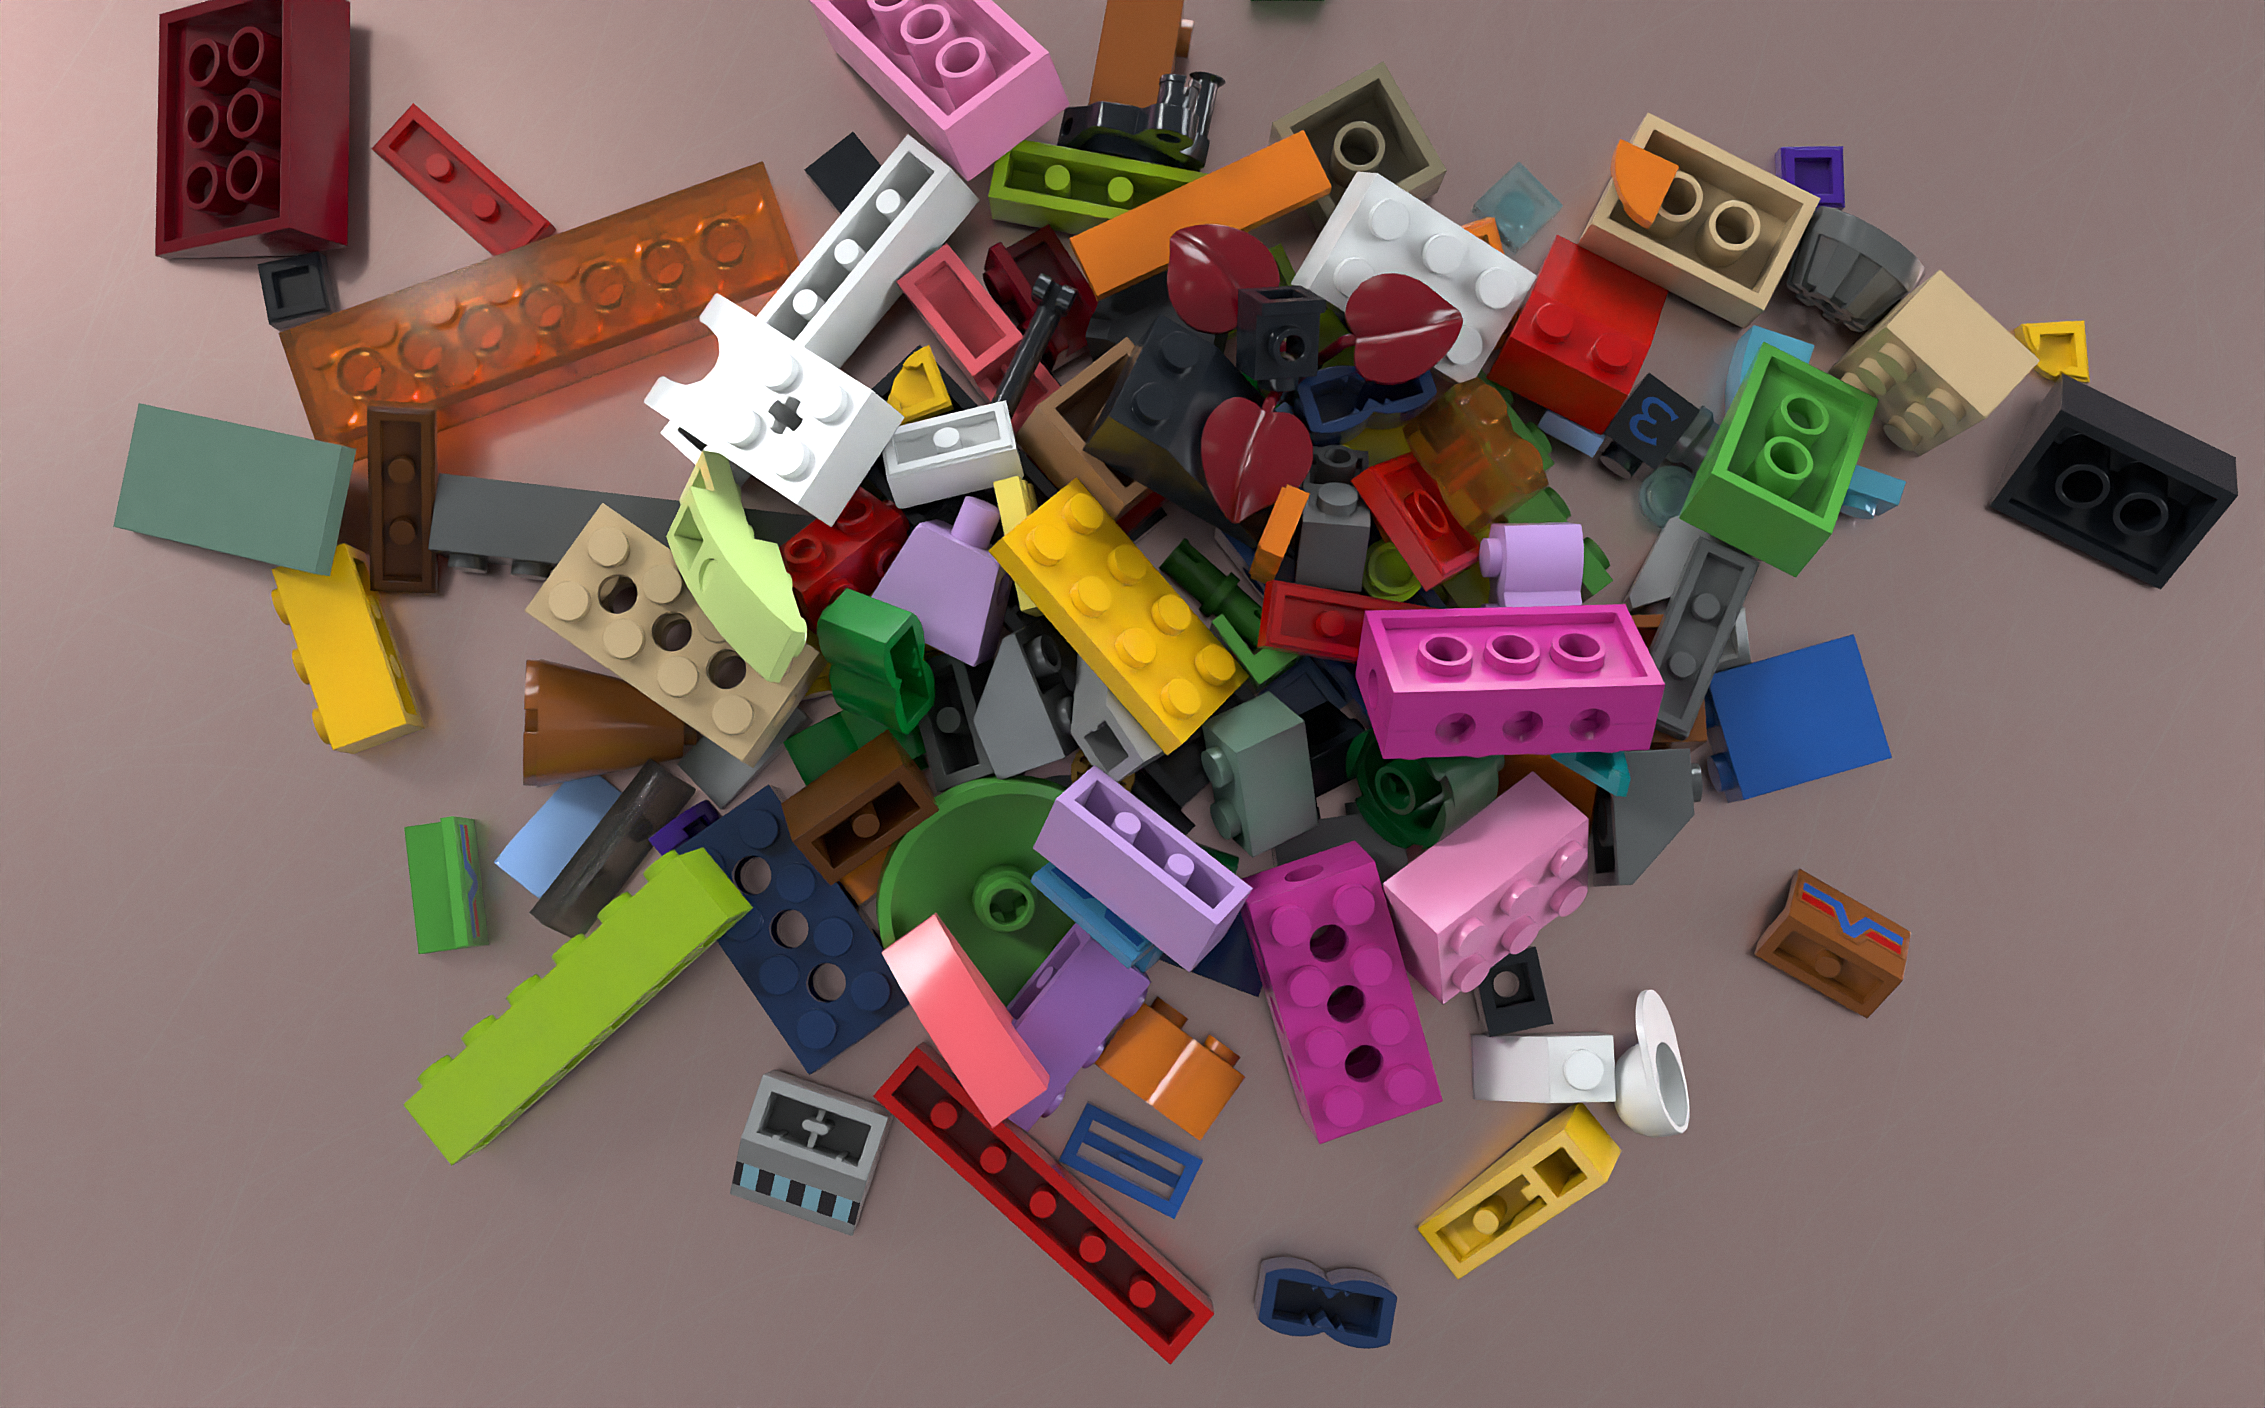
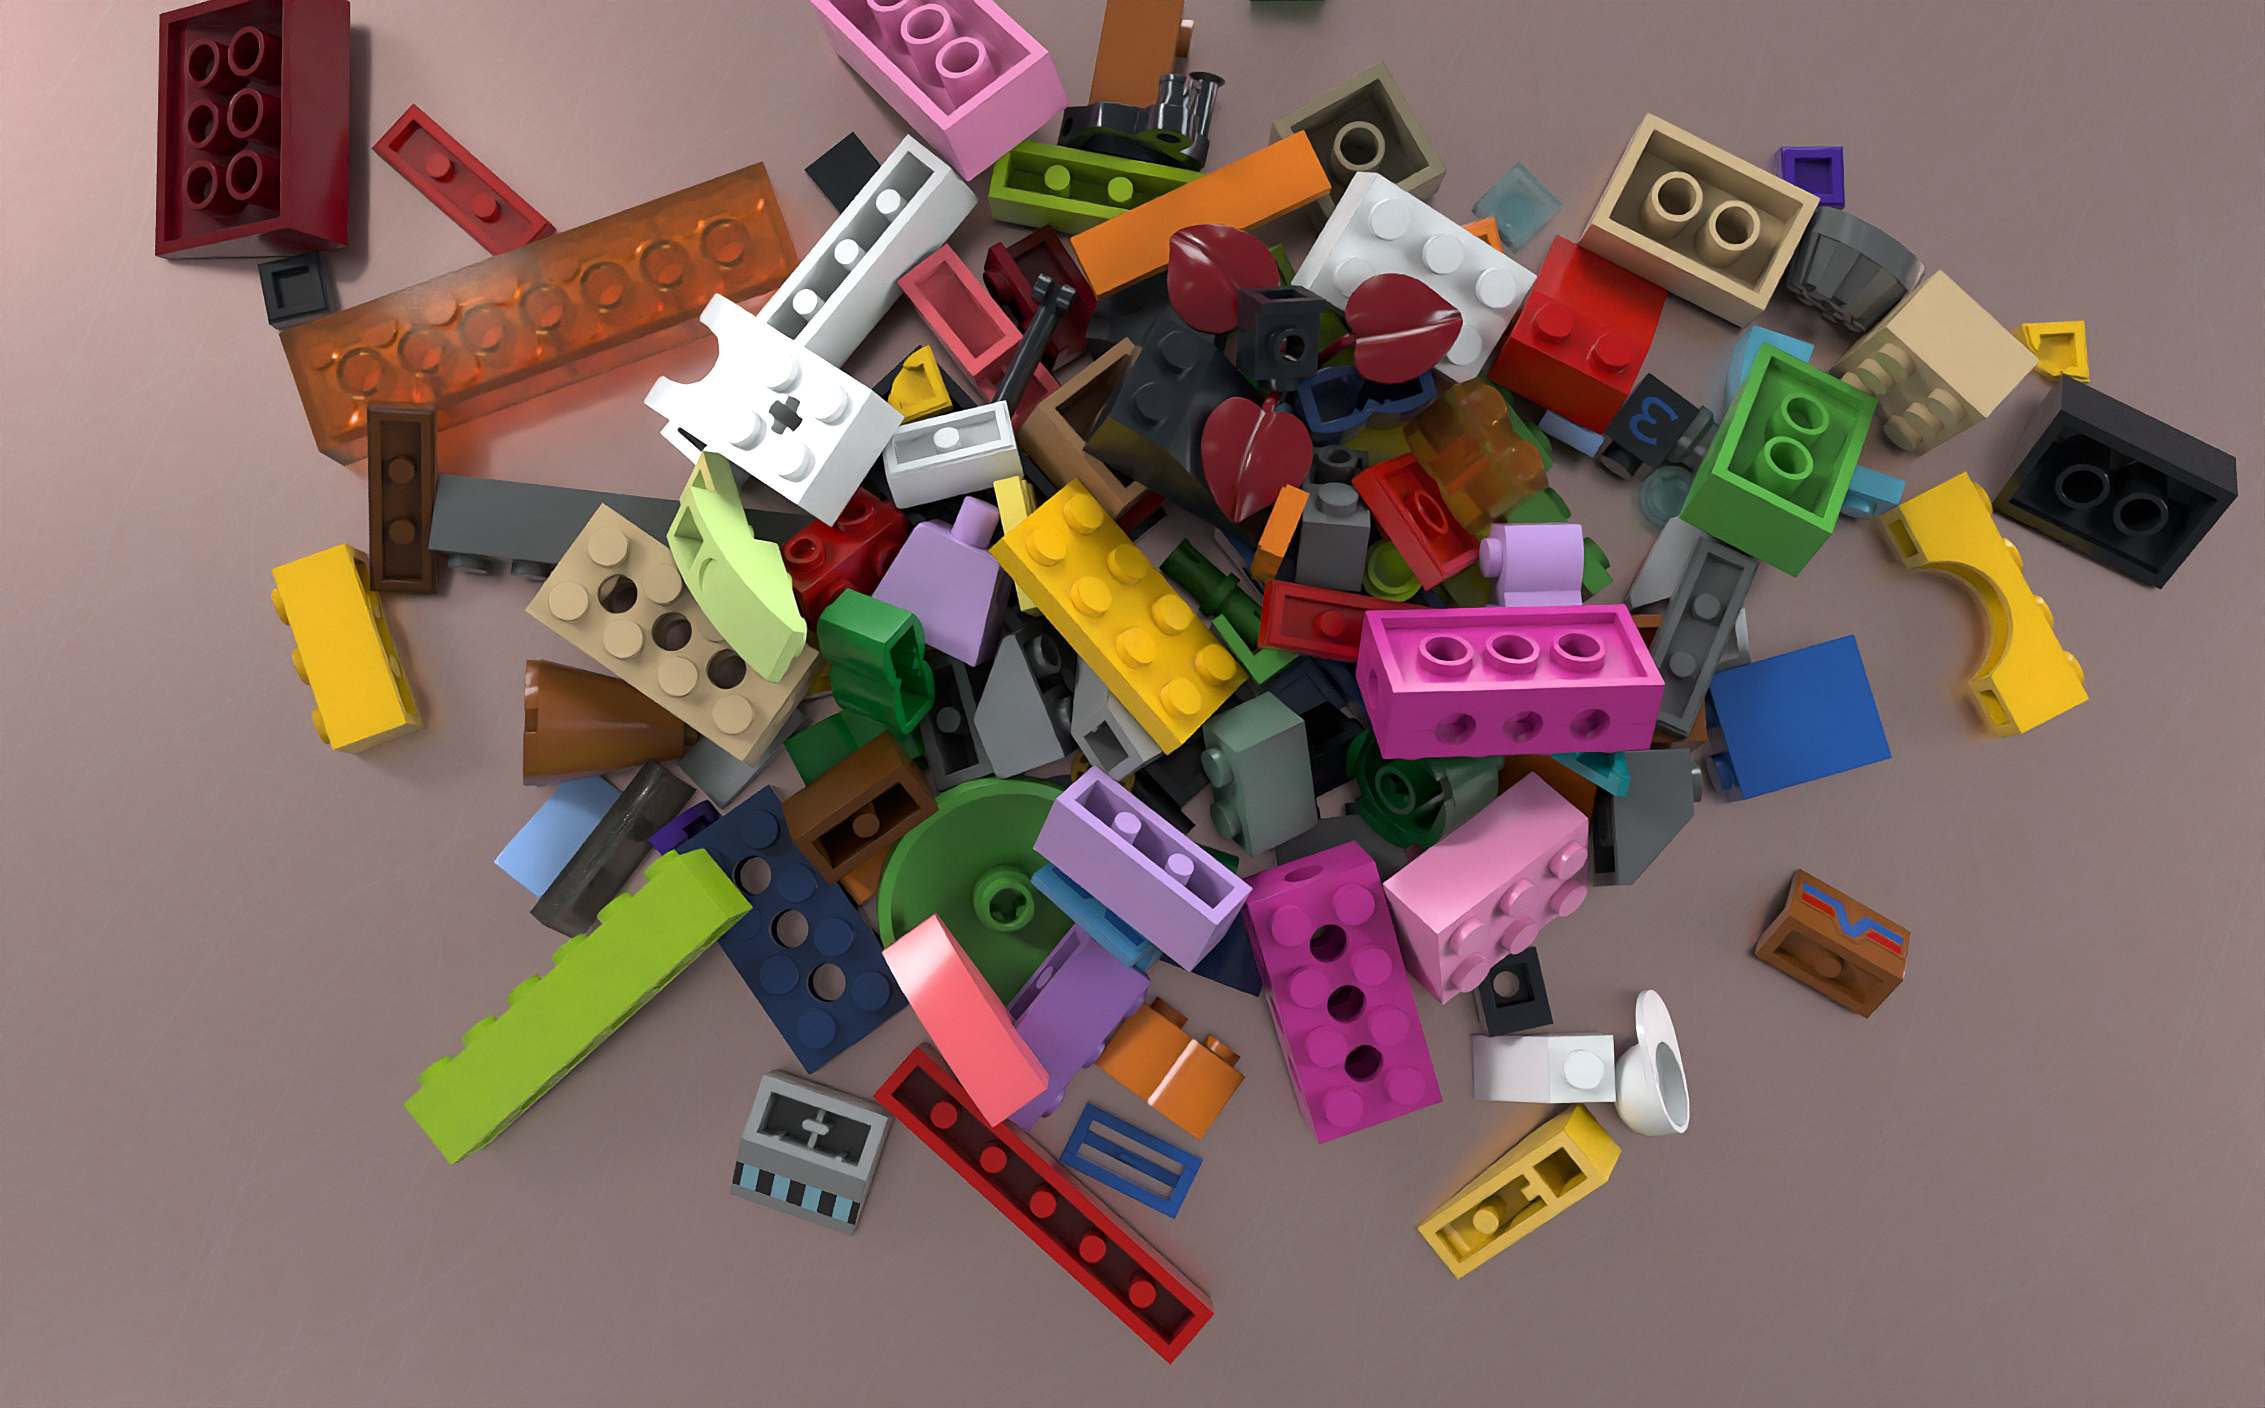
sand green tile [113,403,356,576] -> none
bright green panel [404,816,489,954] -> none
dark blue brick [1254,1257,1397,1349] -> none
orange tile [1610,139,1679,230] -> none
none -> yellow arch [1879,471,2089,738]

